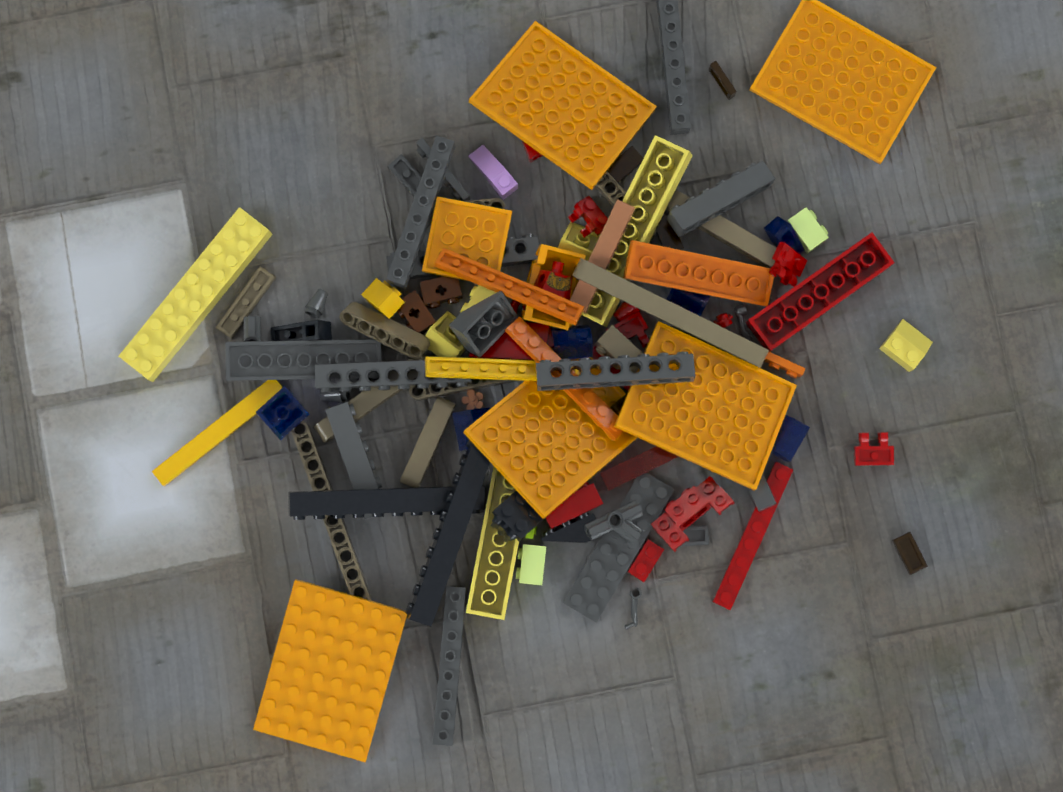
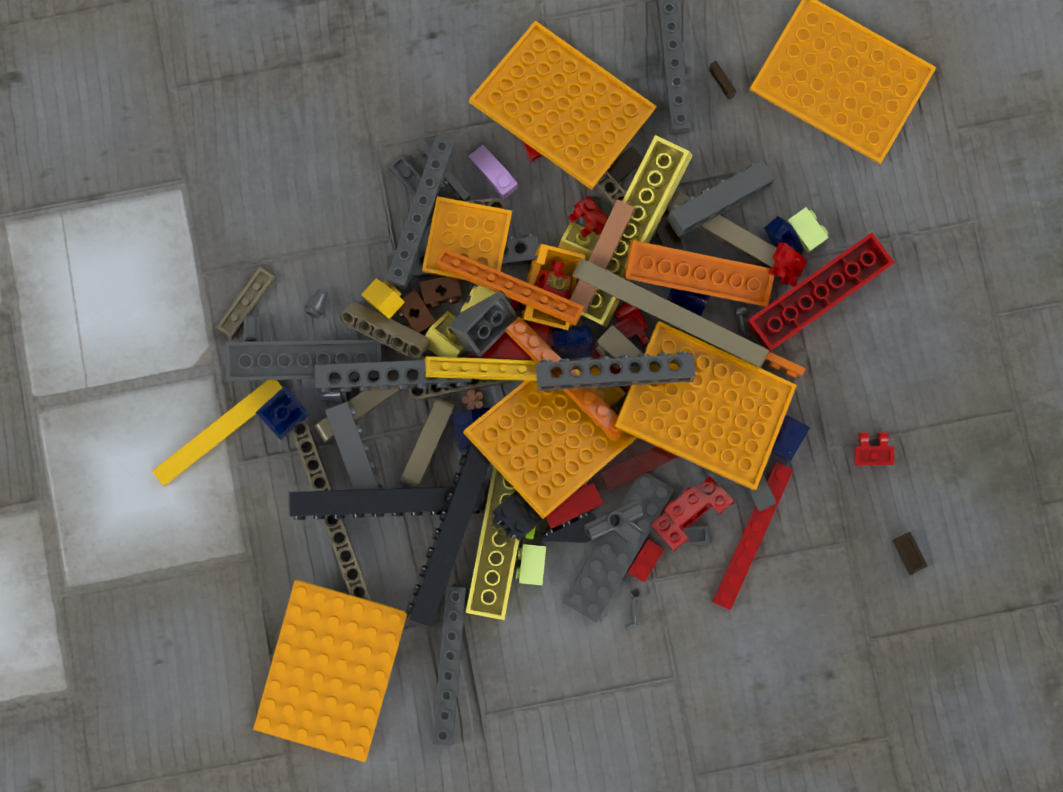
light yellow brick [118,207,272,382] -> none
black slope [271,319,332,341] -> none
red plate [713,313,733,328] -> none
light yellow slope [879,319,933,372] -> none

